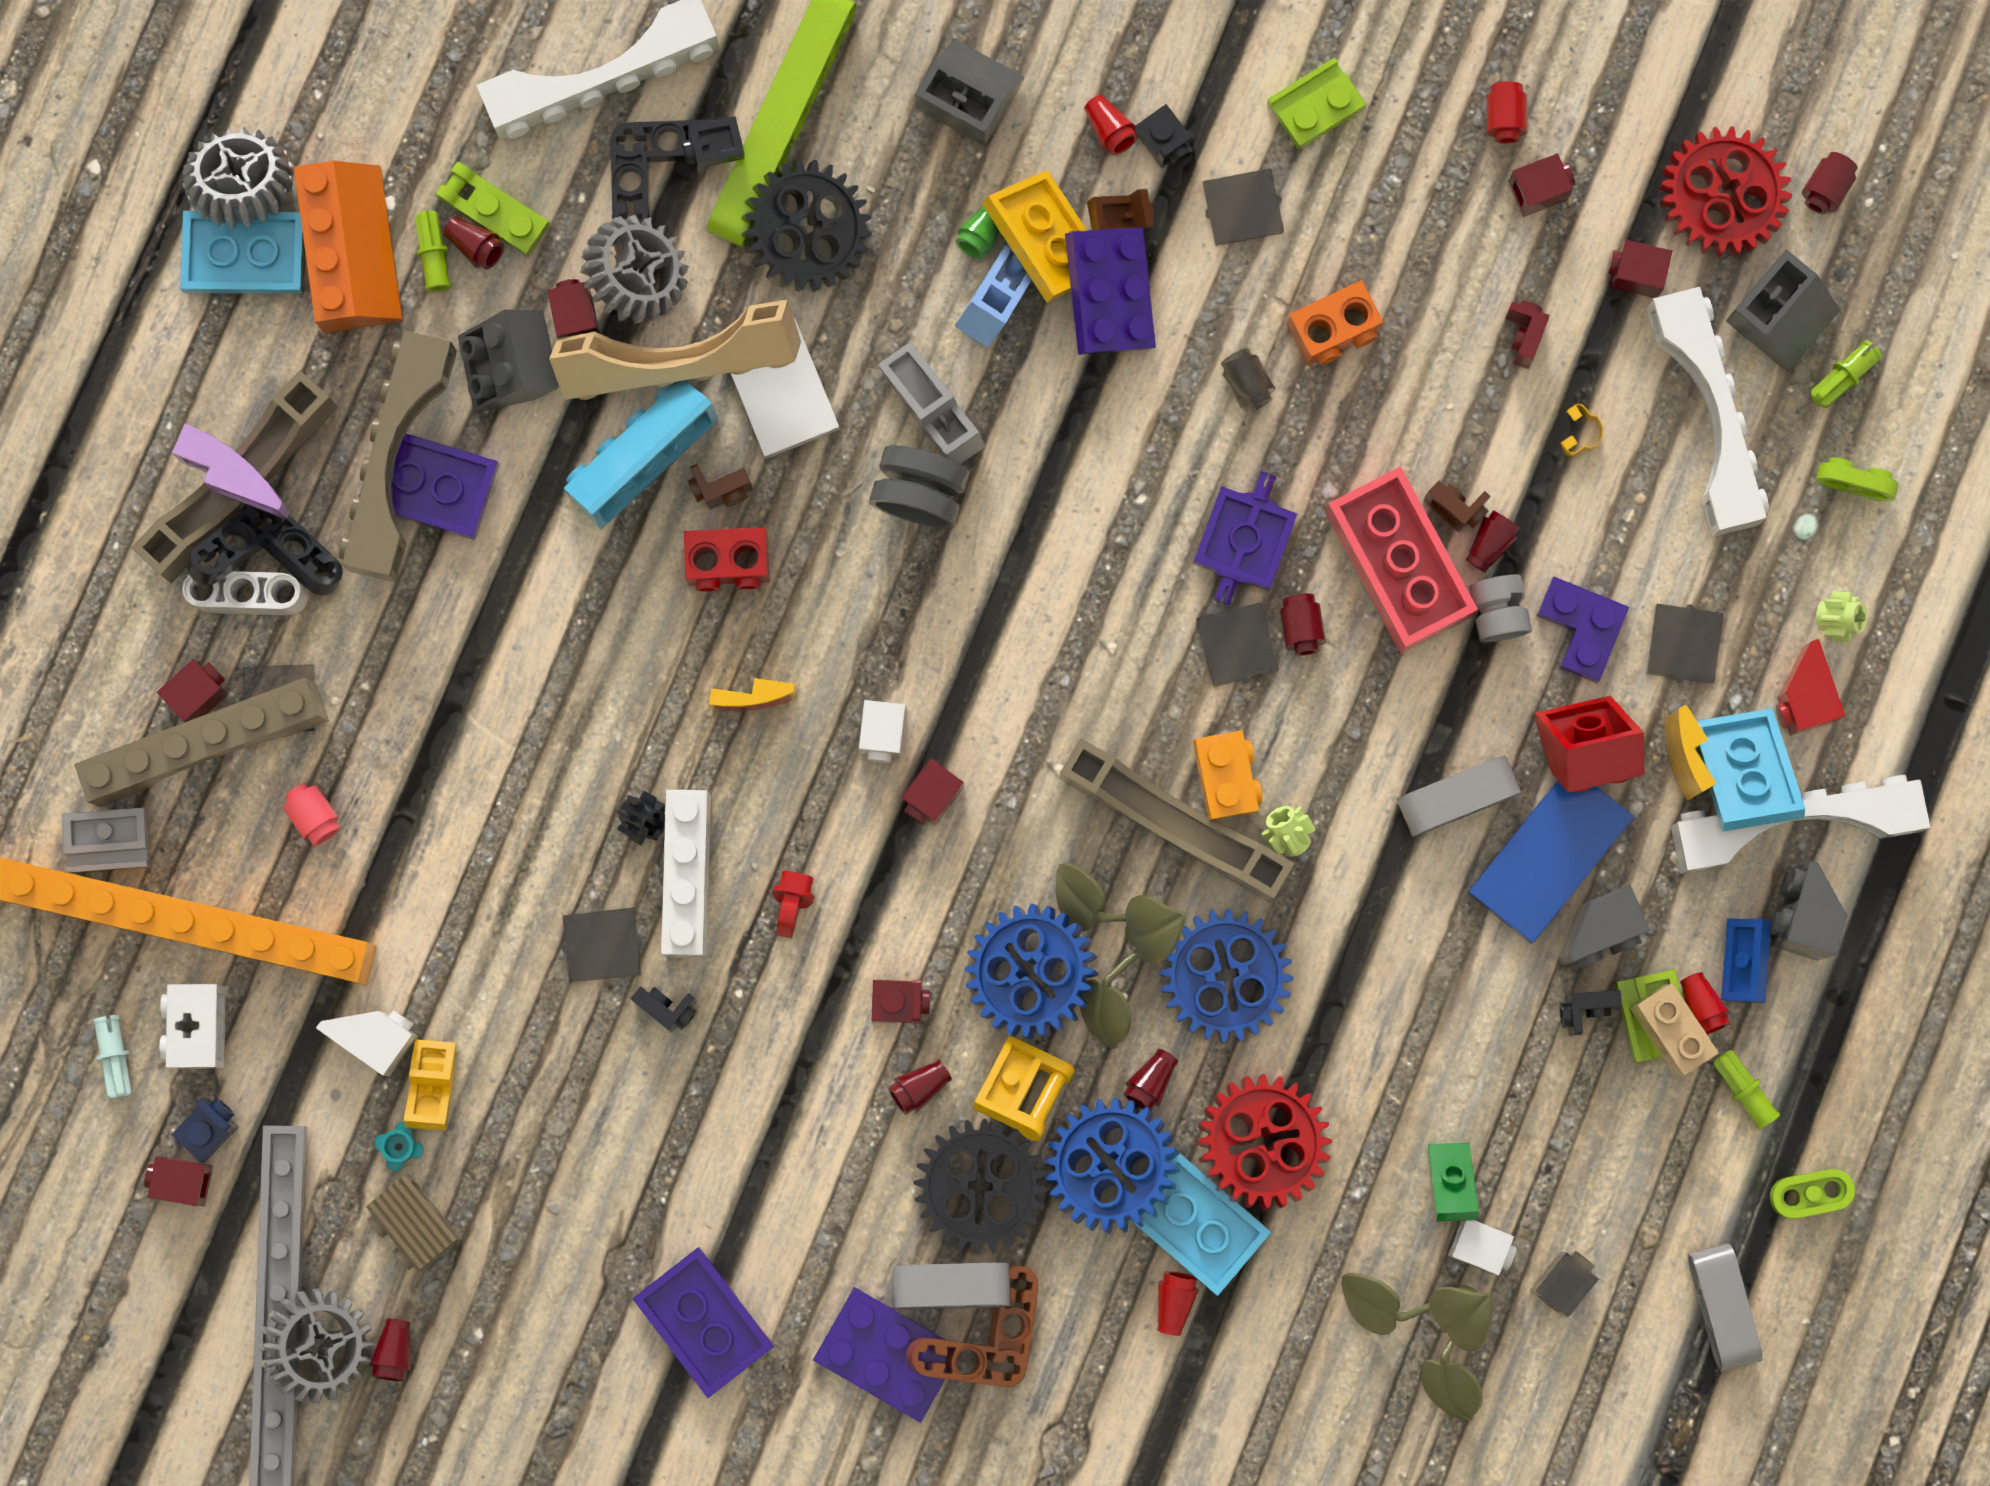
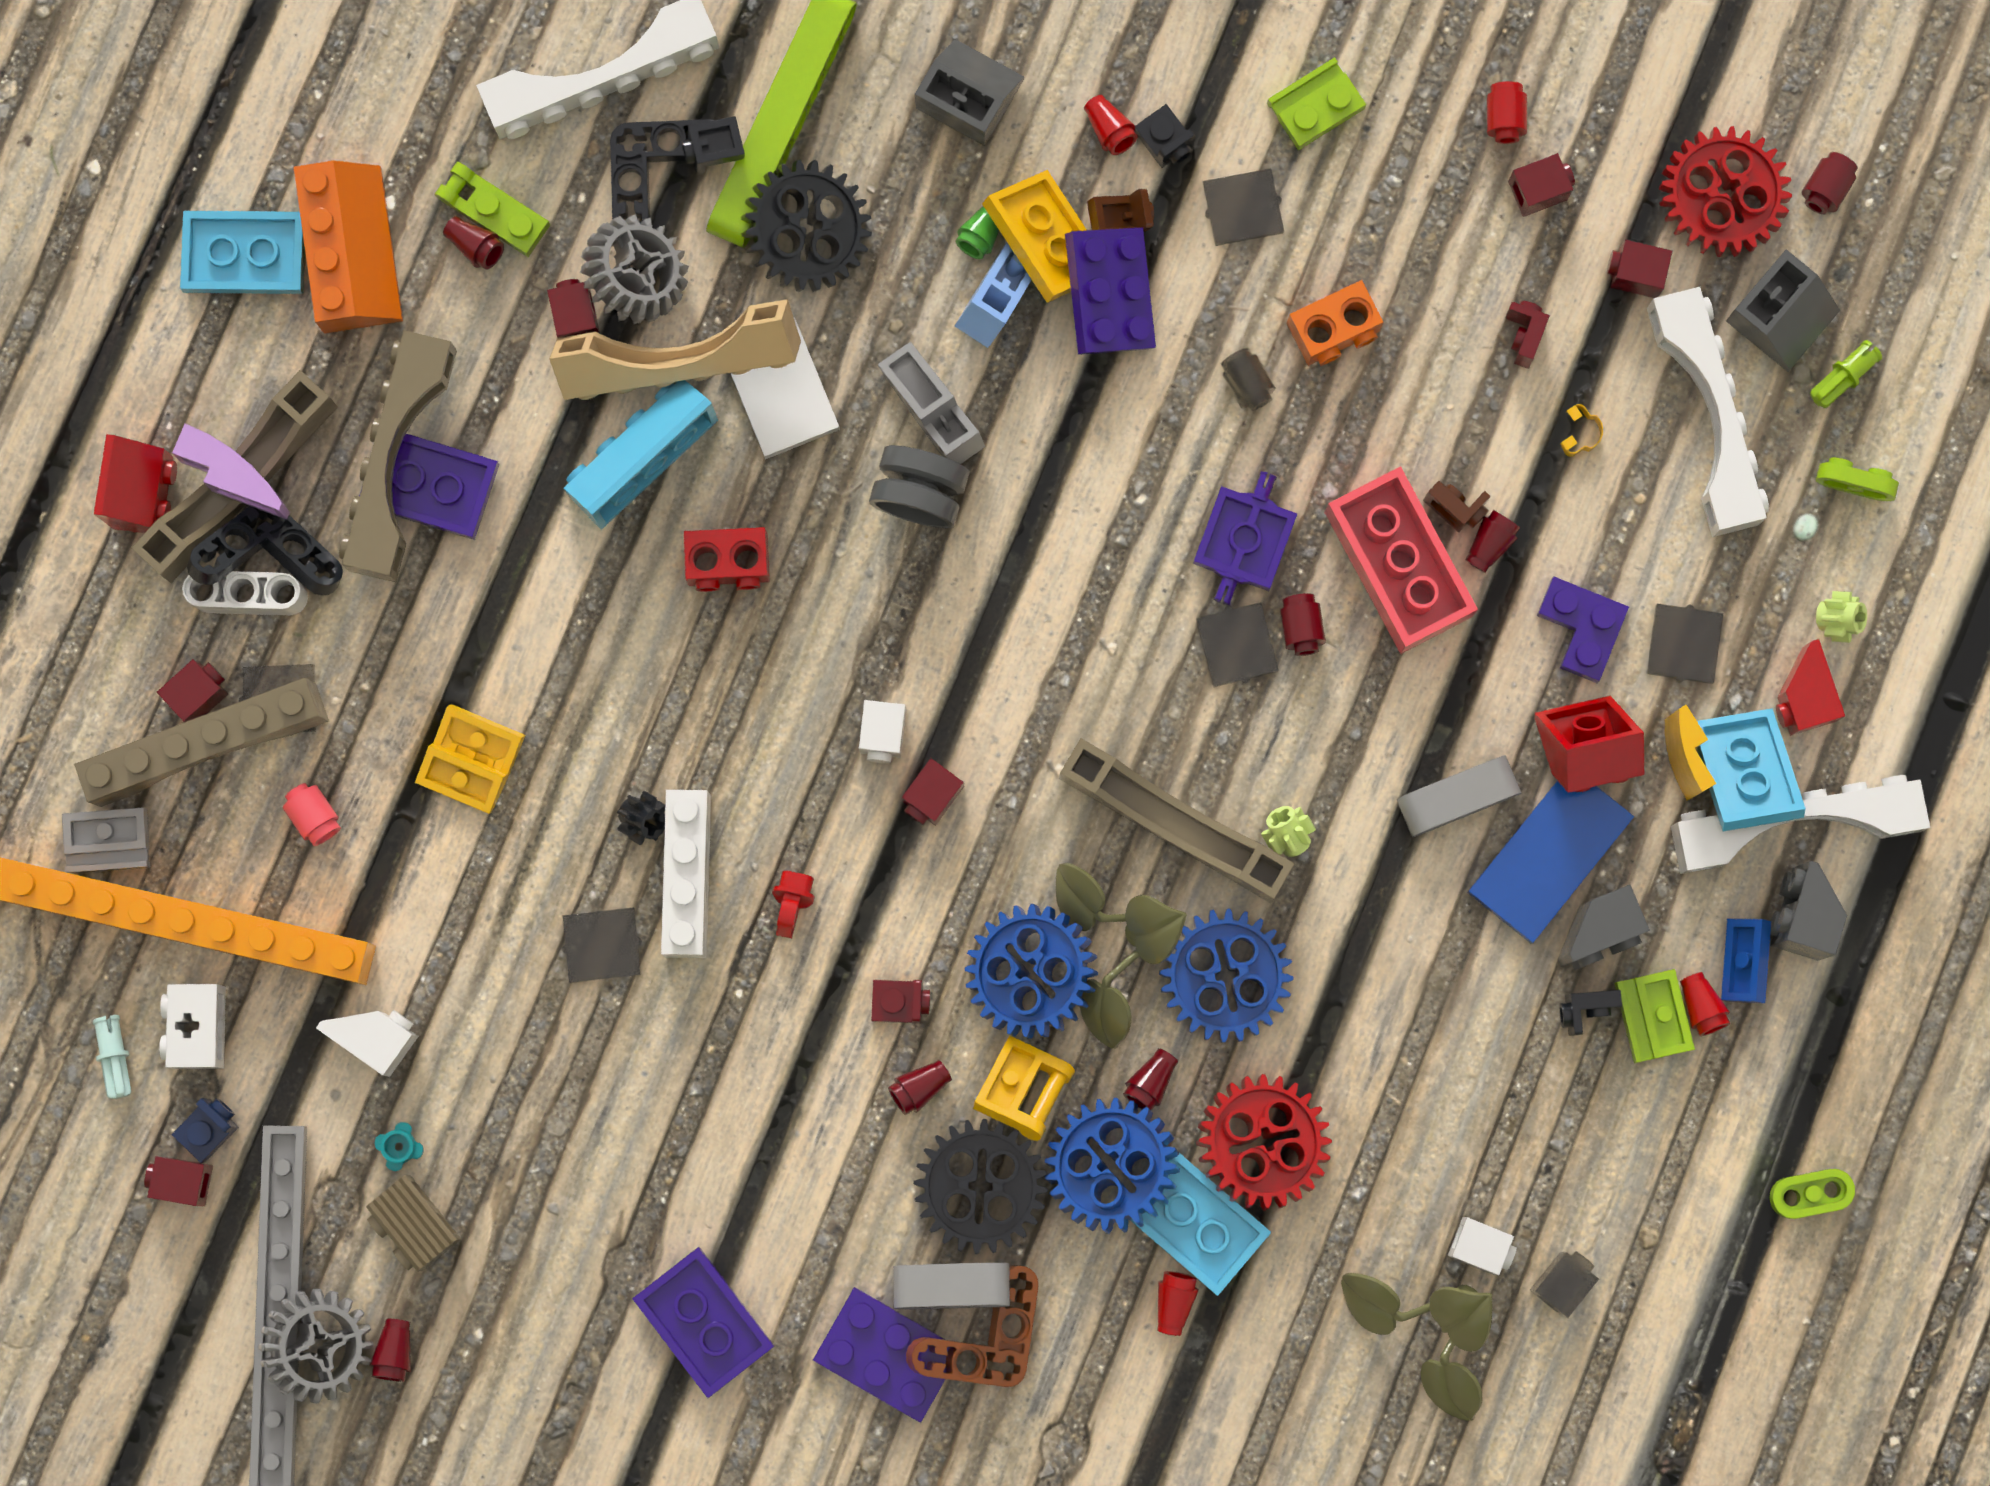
light grey gear [183,127,293,230] -> none
yellow slope [404,1039,457,1131] -> none
lime axle [415,210,451,292] -> none
dark grey slope [458,309,559,412] -> none
black bracket [630,986,697,1033] -> none
reddish brown bracket [687,464,753,510] -> none
yellow slope [709,678,797,711] -> none
light orange bracket [1192,730,1262,821] -> none
plate [1427,1143,1479,1222] -> none
light grey wheel [1469,575,1532,643] -> none
tan brick [1630,983,1719,1078] -> none
light grey beam [1688,1243,1762,1372] -> none
lime axle [1713,1050,1780,1129] -> none
none -> red slope [94,434,177,533]
none -> yellow slope [415,704,525,814]

